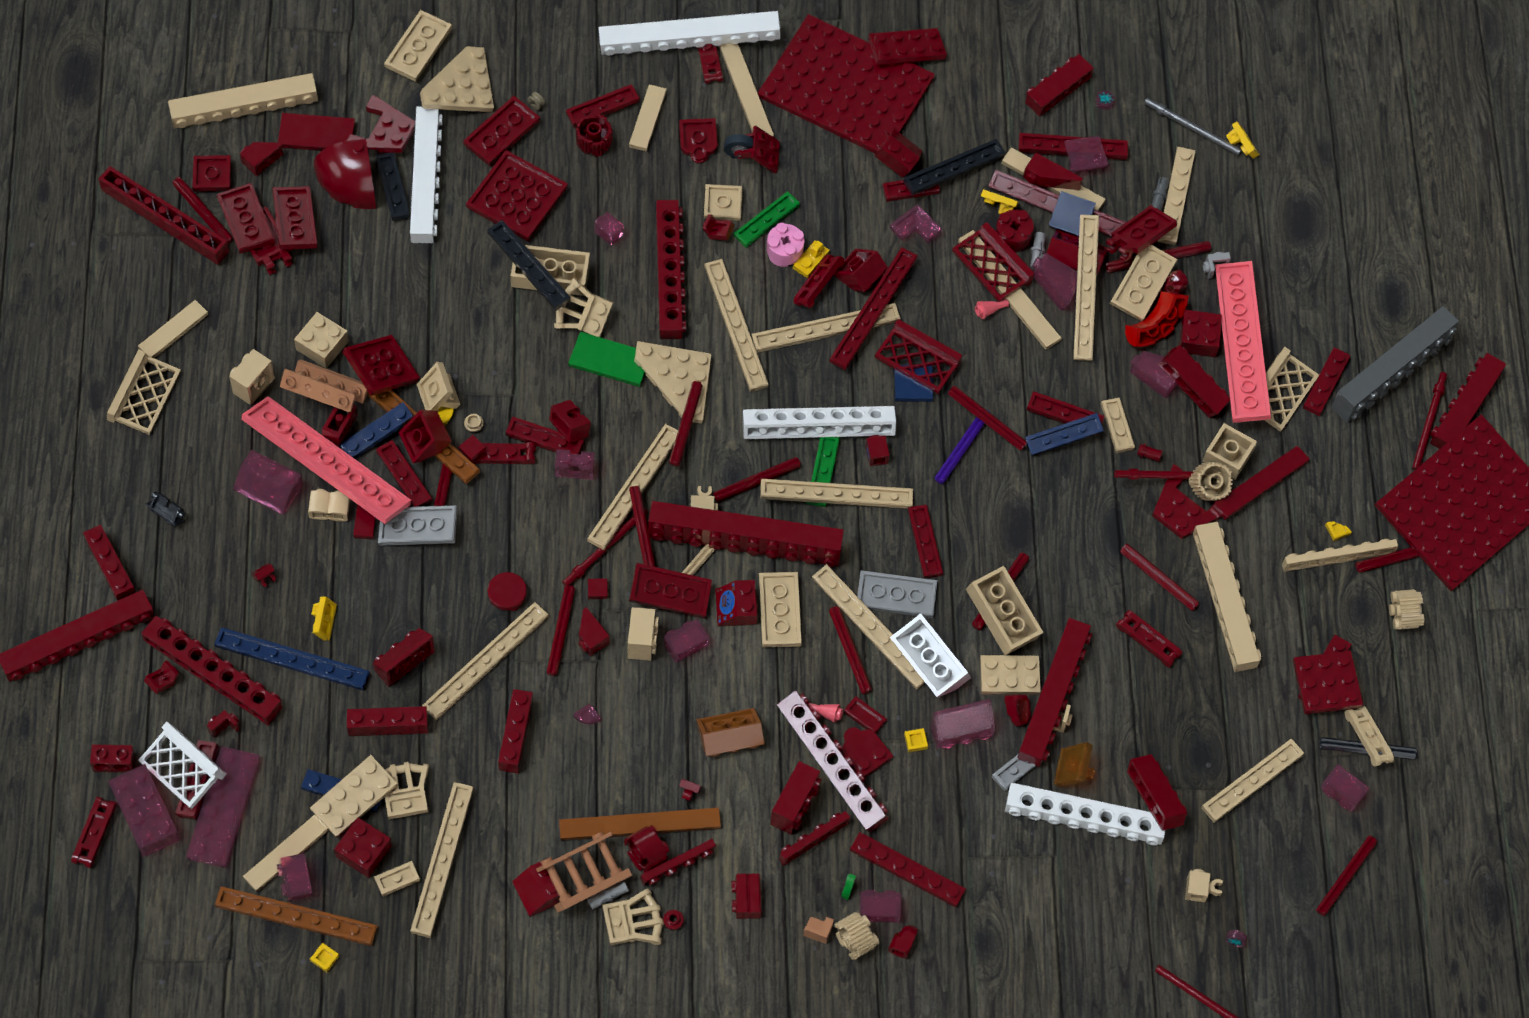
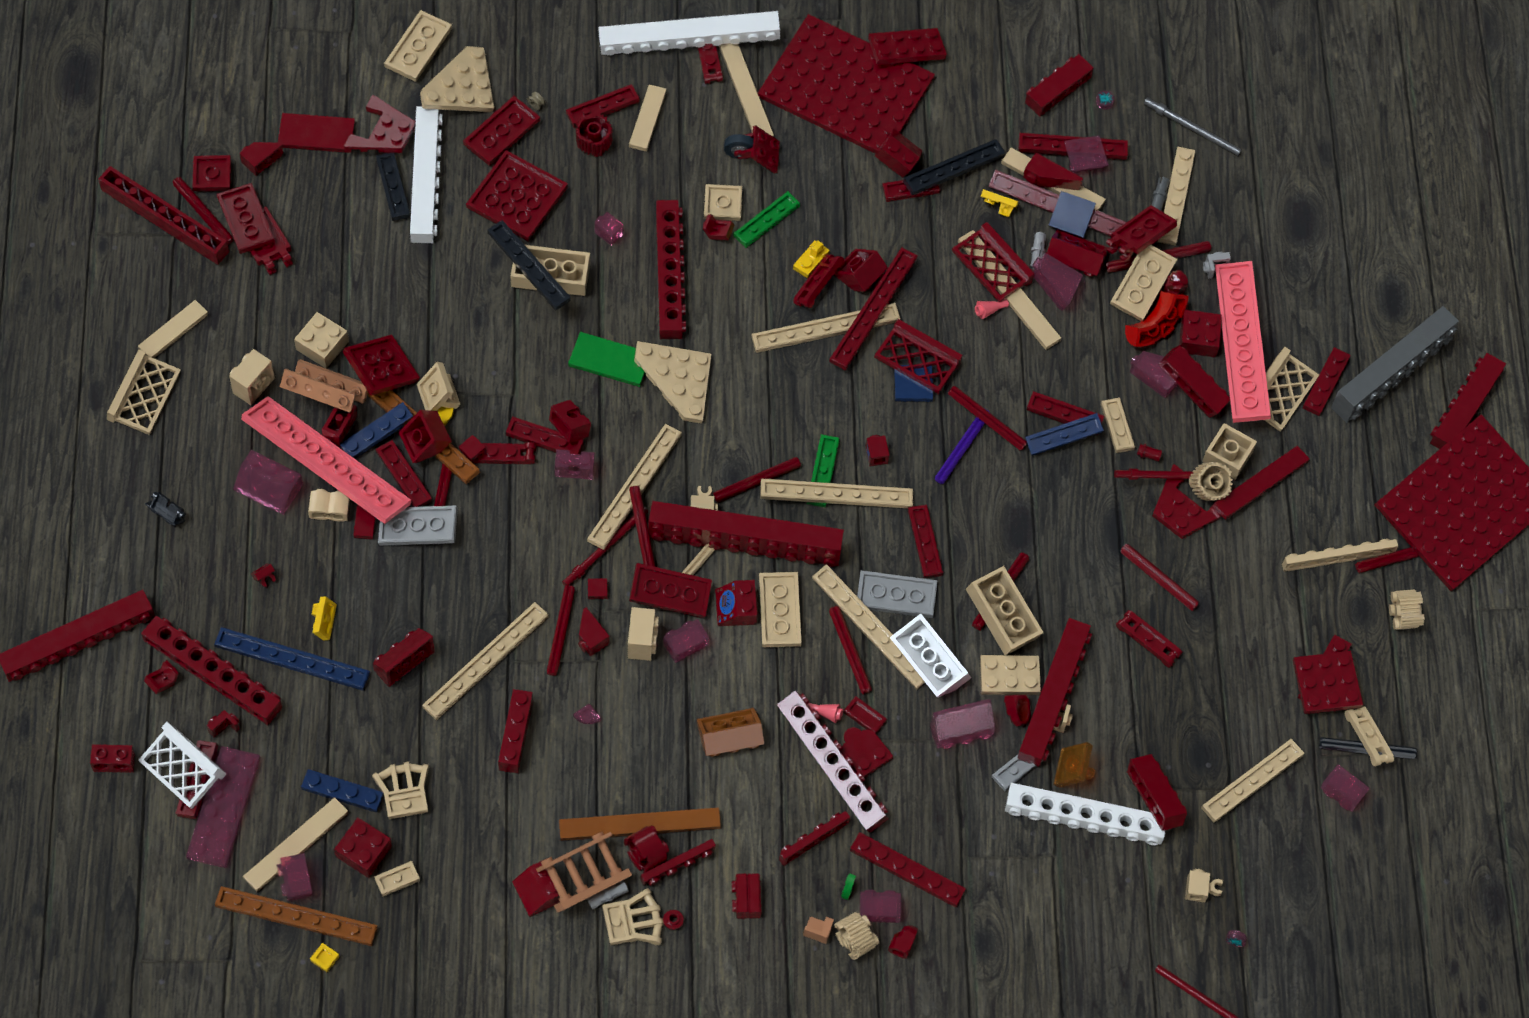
dark red plate [71,796,117,868] -> none
dark red brick [83,524,135,601] -> none
clear pink brick [108,764,180,857] -> none
tan brick [168,73,318,128] -> none
dark red plate [272,186,317,250] -> none
tan plate [310,755,398,838] -> none
dark red brick [314,139,376,209] -> none
dark red brick [347,706,428,736] -> none
tan plate [411,782,474,938] -> none
tan plate [464,414,483,432] -> none
dark red tile [487,572,527,611] -> none
tan plate [554,278,614,337] -> none
dark red axle [669,381,703,467] -> none
dark red plate [679,118,717,163] -> none
dark red tile [679,779,703,801] -> none
tan tile [704,259,768,393] -> none
white brick [743,406,896,439] -> none
bright pink brick [767,223,804,267] -> none
dark red brick [770,761,822,835] -> none
clear pink plate [890,204,942,243] -> none
yellow tile [904,728,928,753] -> none
dark red brick [996,210,1034,253] -> none
tan tile [1073,215,1099,361] -> none
tan brick [1193,522,1261,672] -> none
yellow hinge [1226,122,1259,159] -> none
dark red axle [1316,835,1377,916] -> none
yellow tile [1325,521,1352,541] -> none
dark red bar [1412,372,1447,470] -> none

